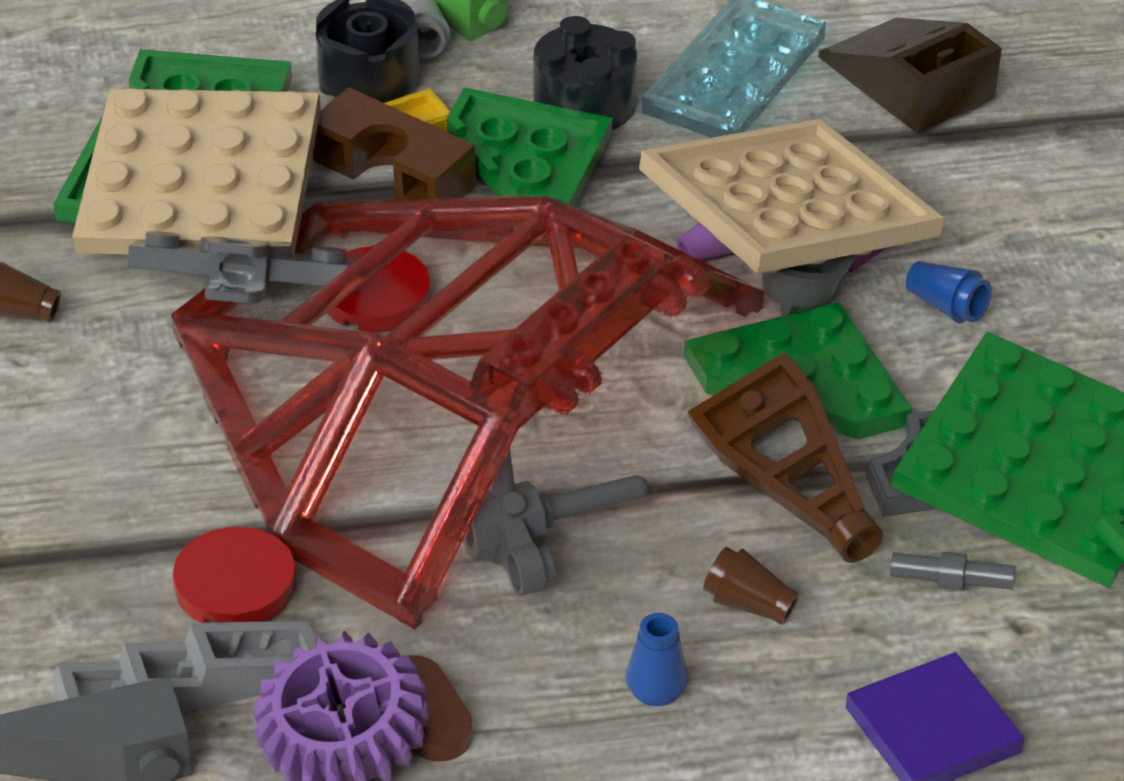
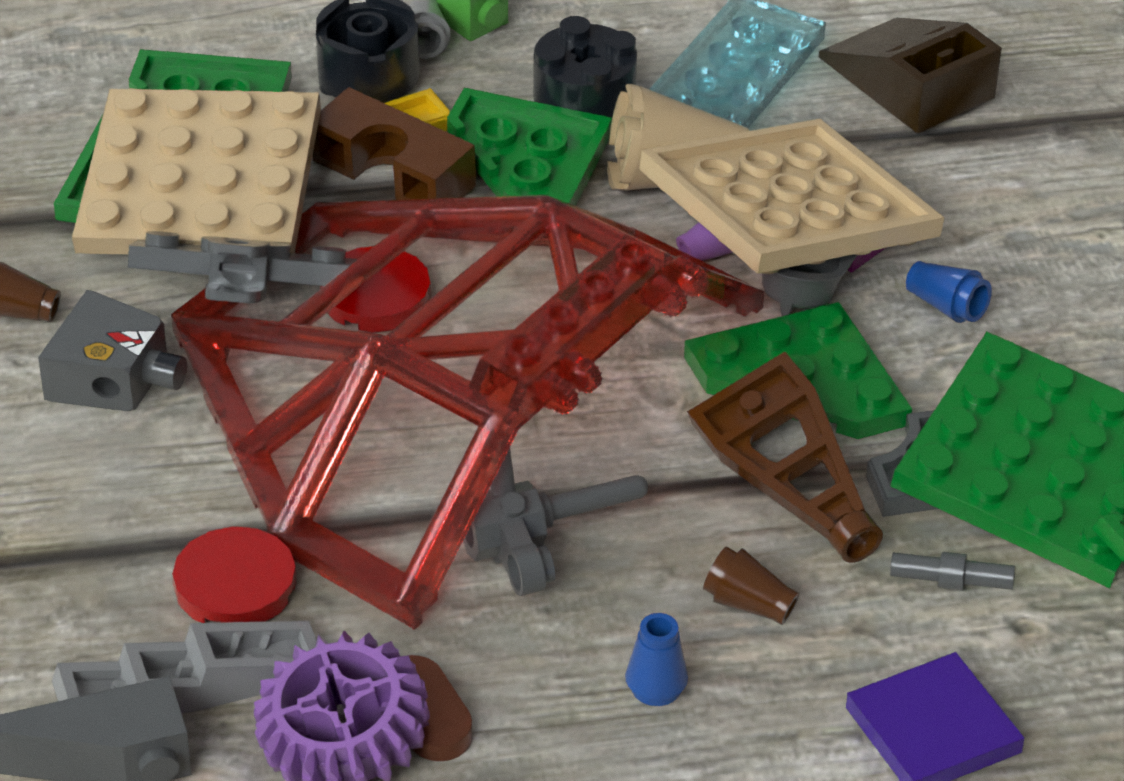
none -> dark grey torso [38,290,188,411]
none -> tan cone [607,84,749,191]

